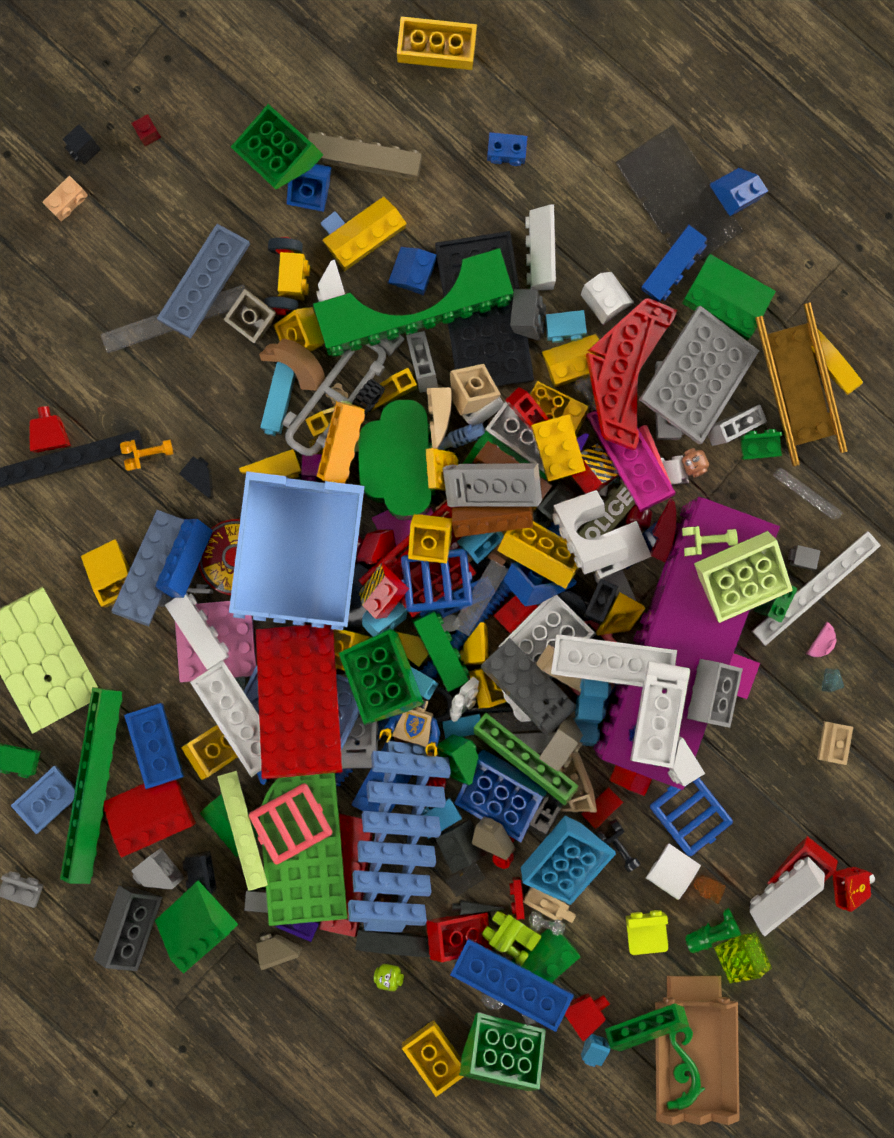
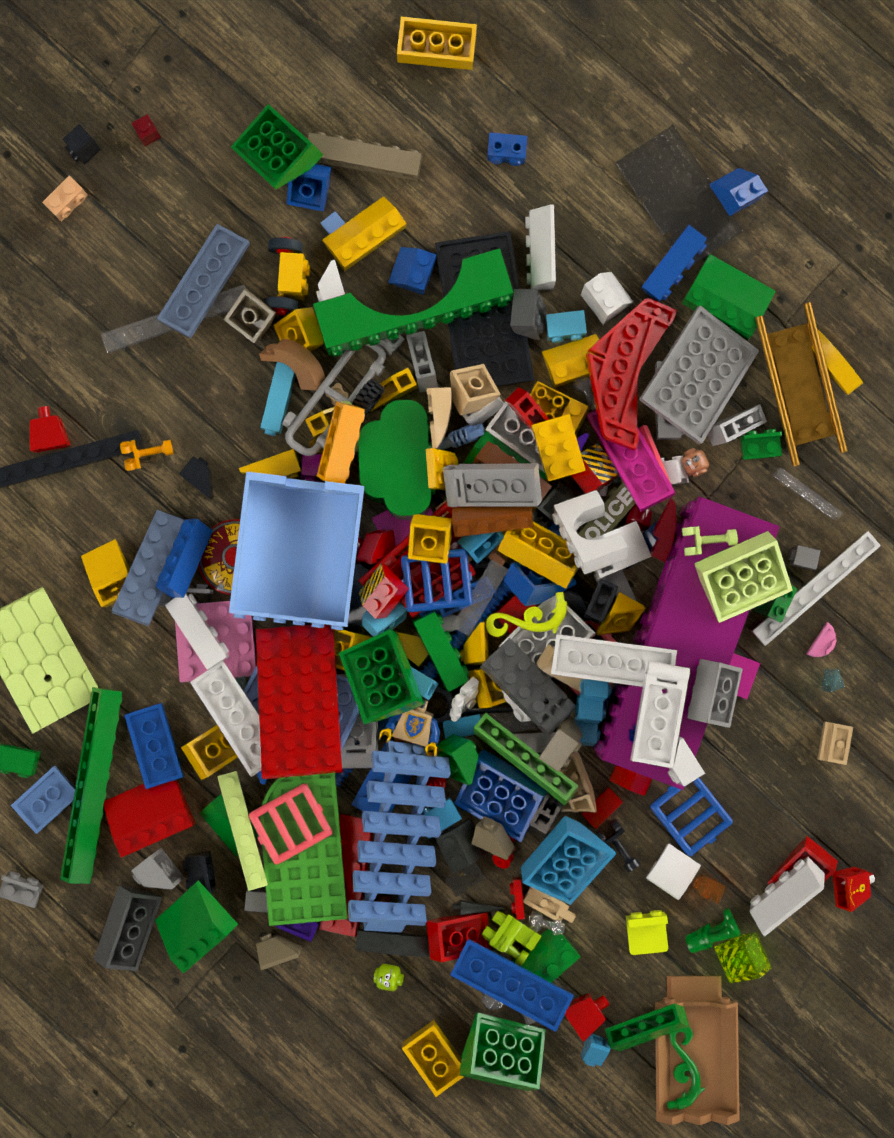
none -> neon yellow plant [485,592,567,637]

